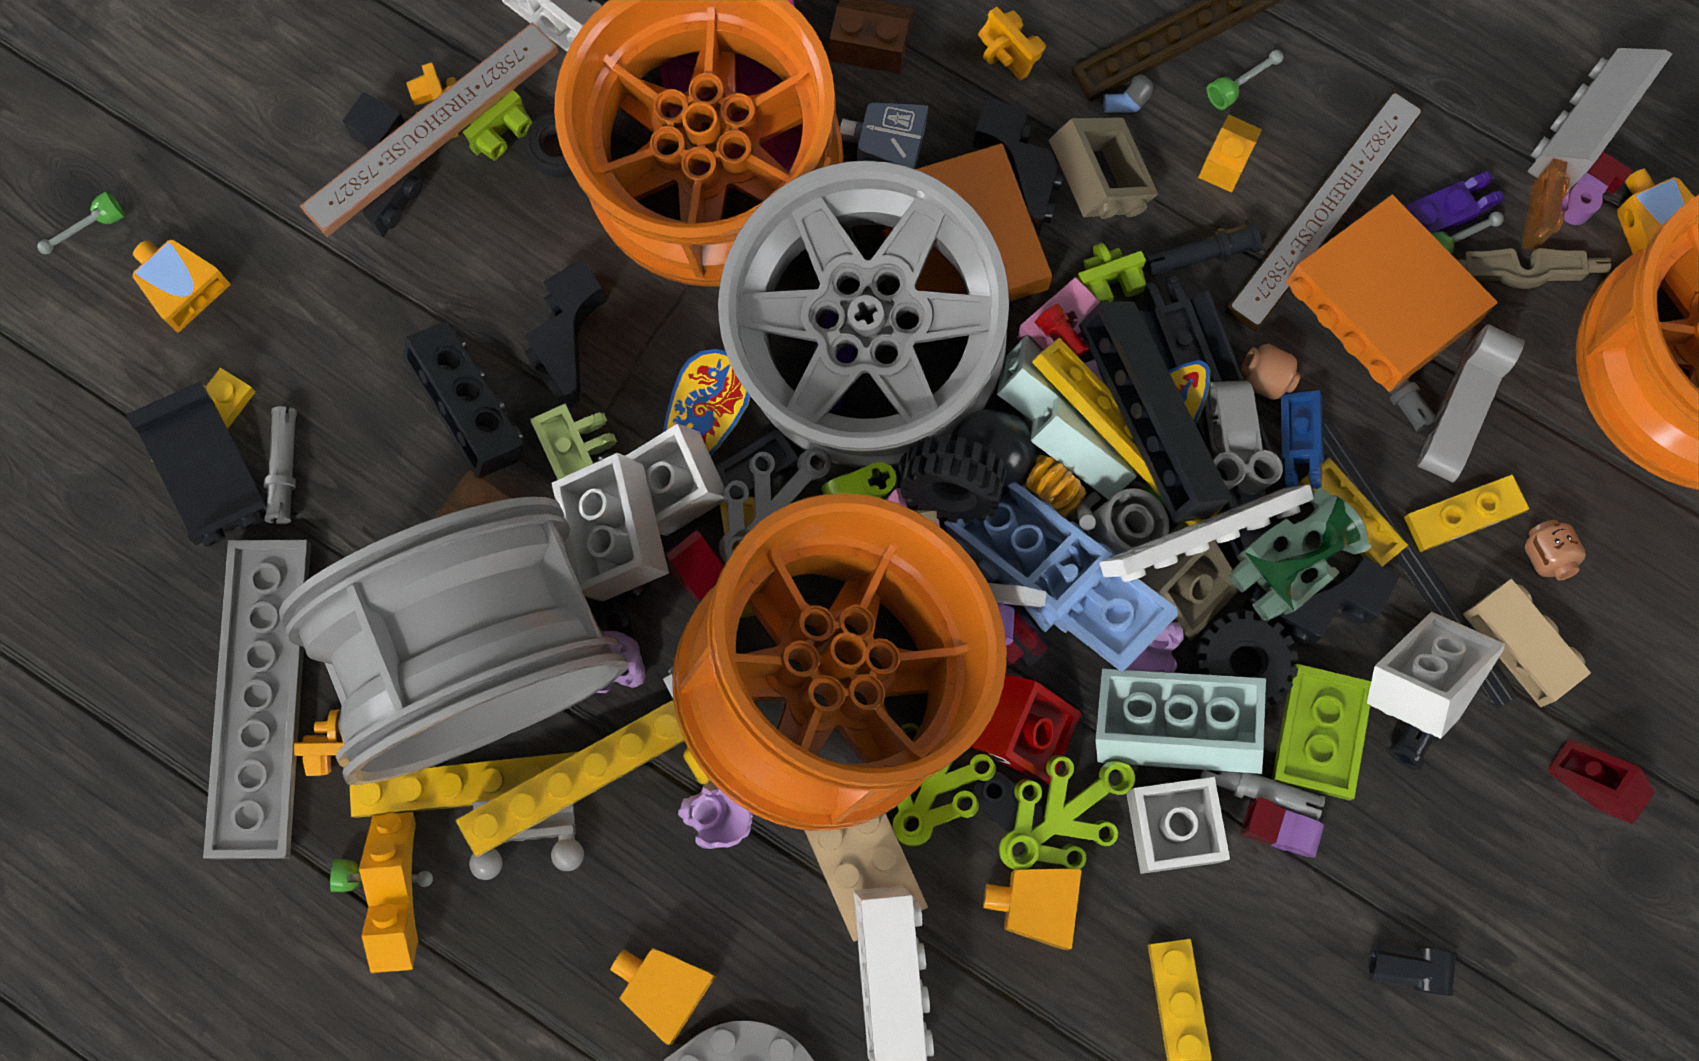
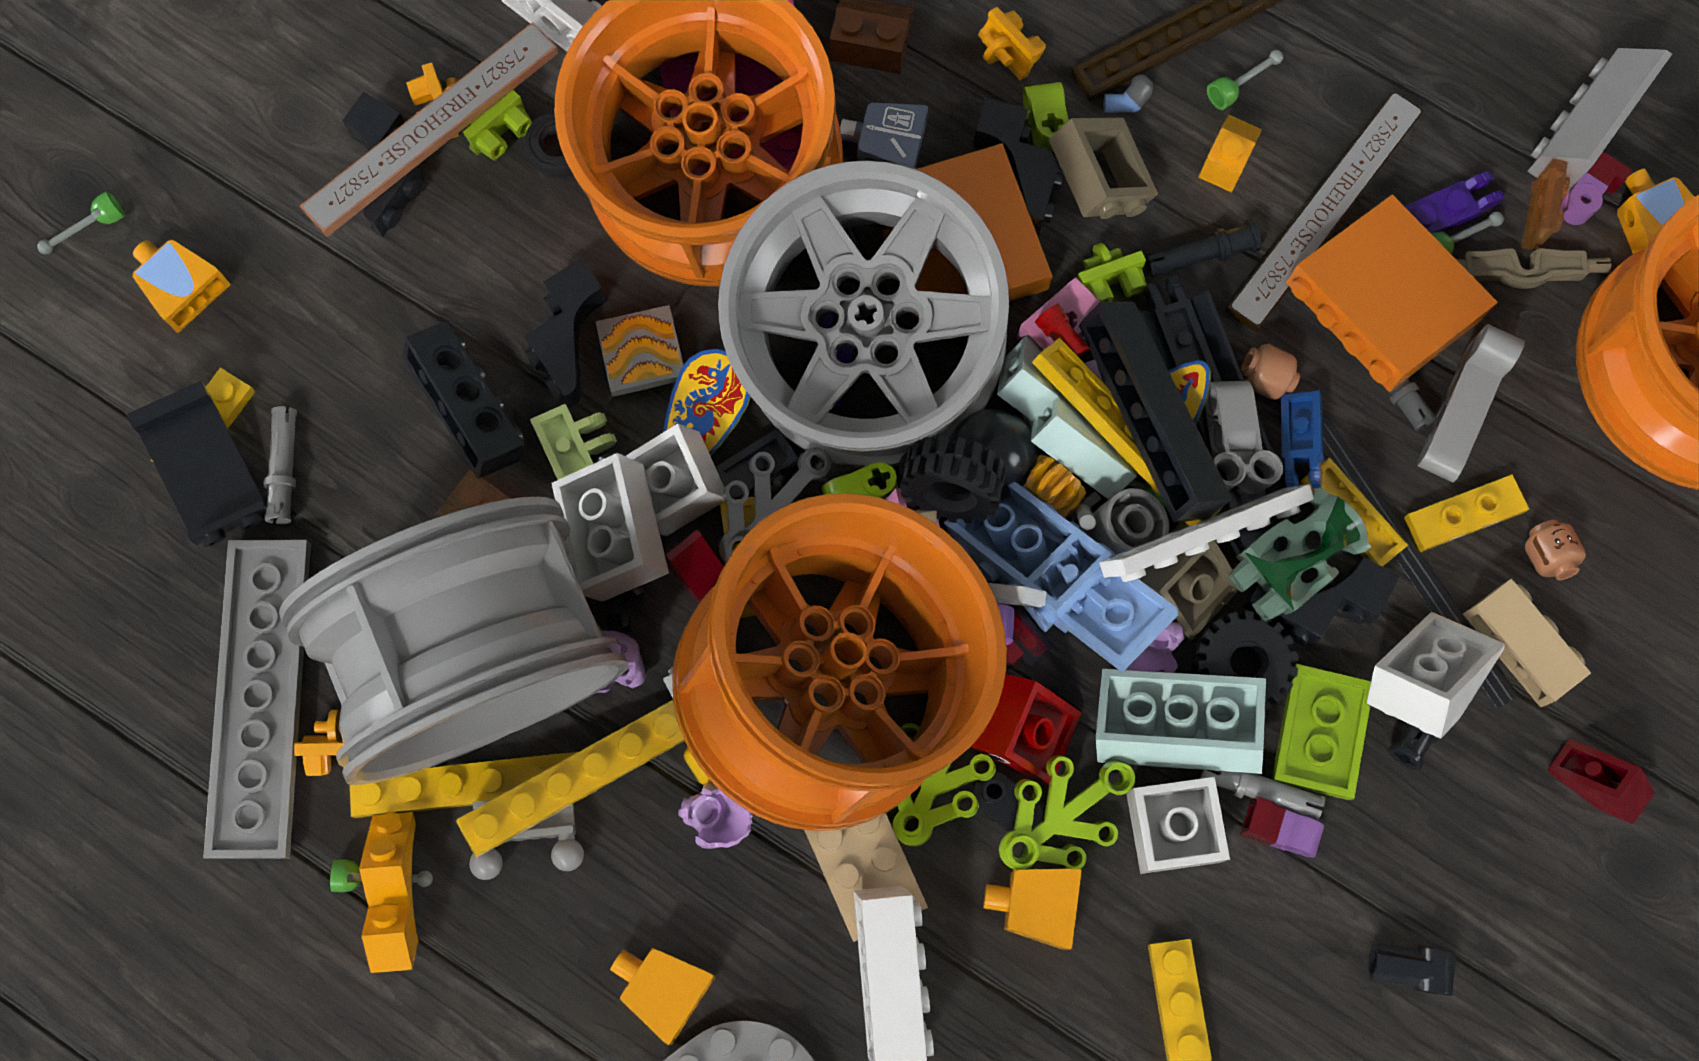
none -> slope [596,305,684,397]
none -> lime piece [1023,82,1069,151]

